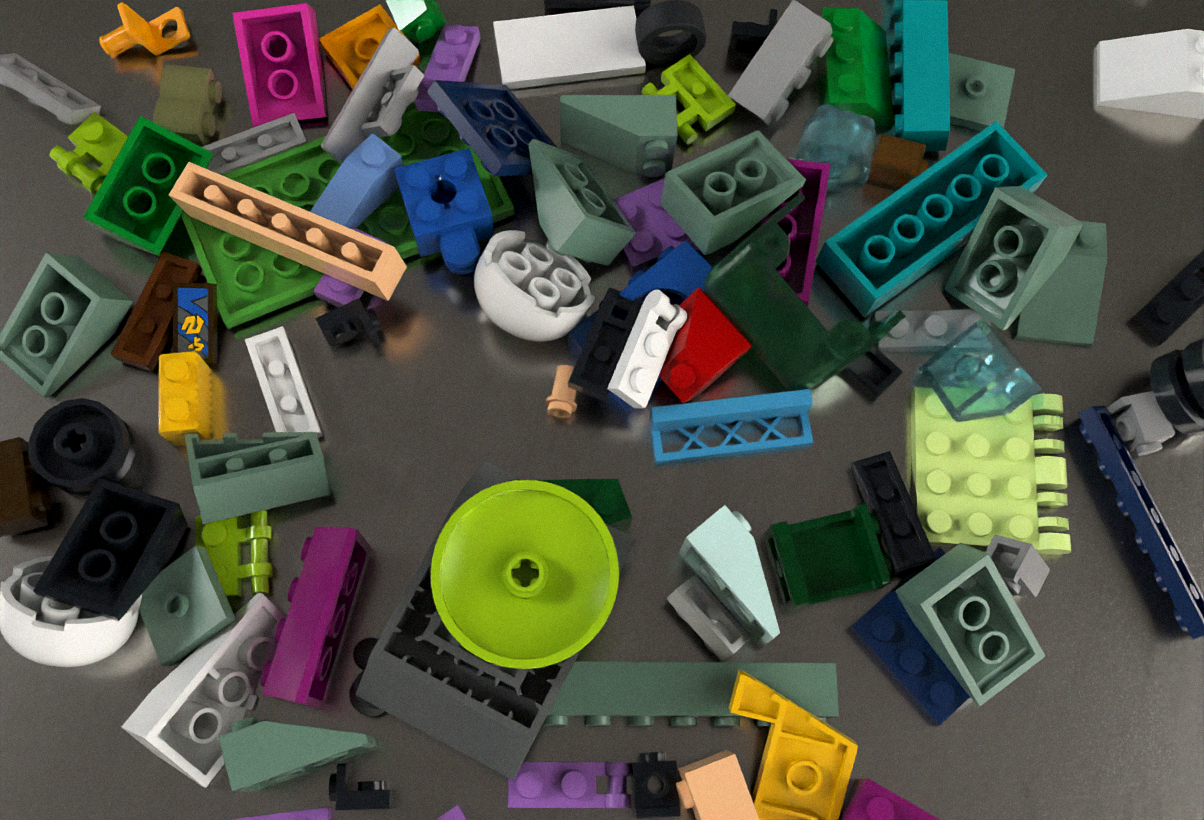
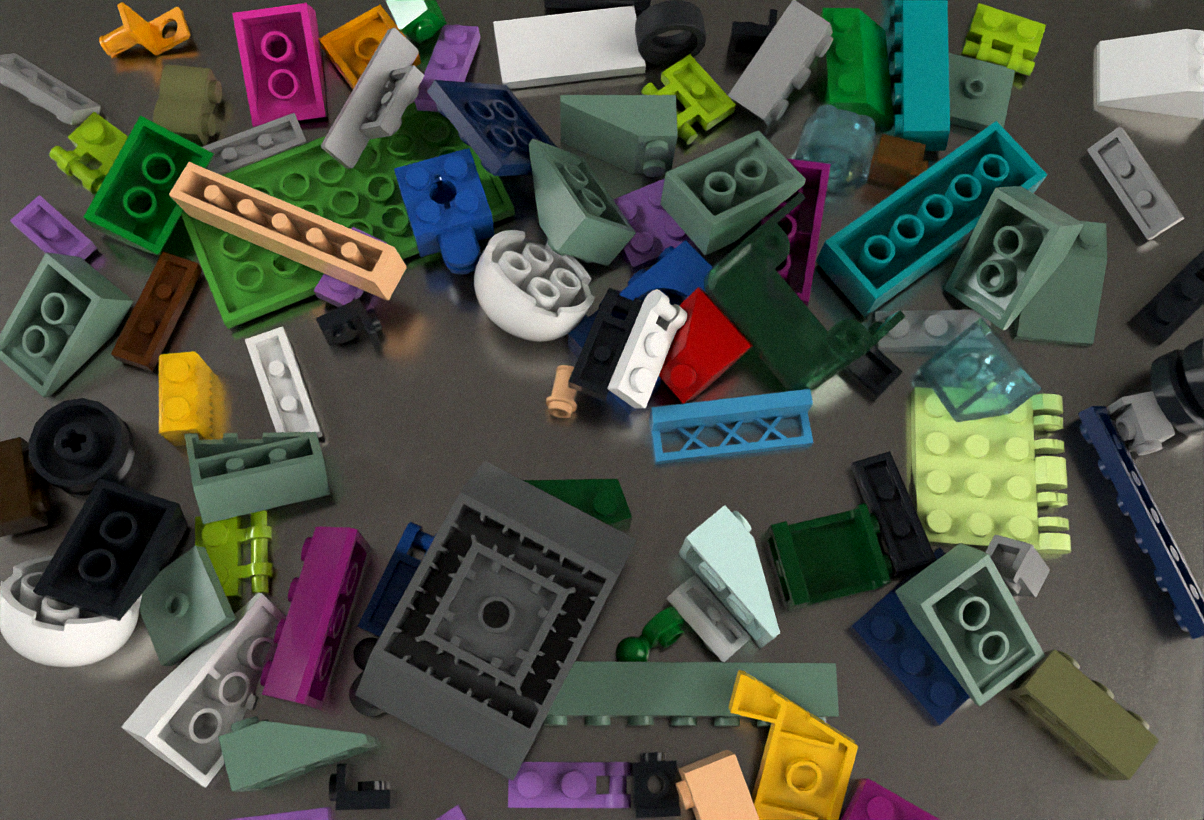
tile [173,282,217,363] -> none
medium blue slope [310,133,404,229] -> none
lime dish [431,480,619,669] -> none
none -> medium lavender plate [10,195,97,260]
none -> blue plate [357,522,437,637]
none -> green plate [615,606,685,662]
none -> lime plate [961,3,1046,76]
none -> olive brick [1009,649,1159,781]
none -> light grey plate [1087,127,1185,240]

